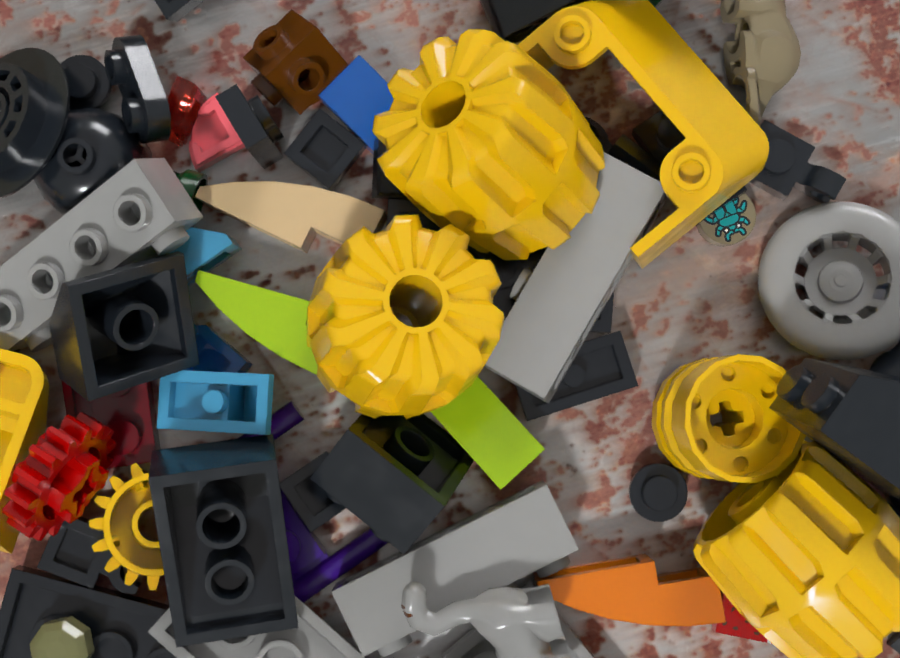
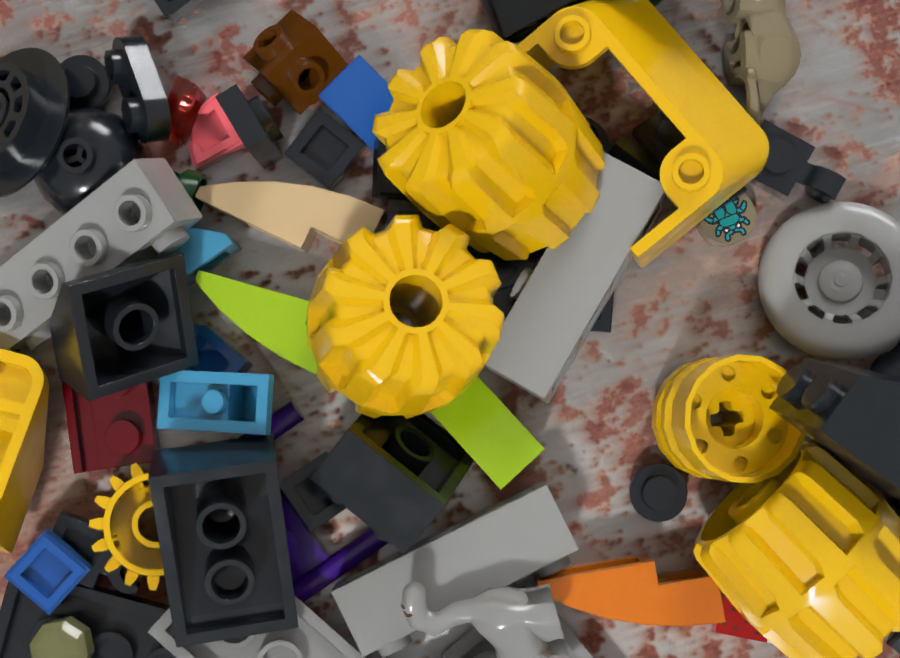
red gear [2,412,116,541] -> none
black plate [514,331,638,421] -> none
none -> blue tile [4,528,93,615]

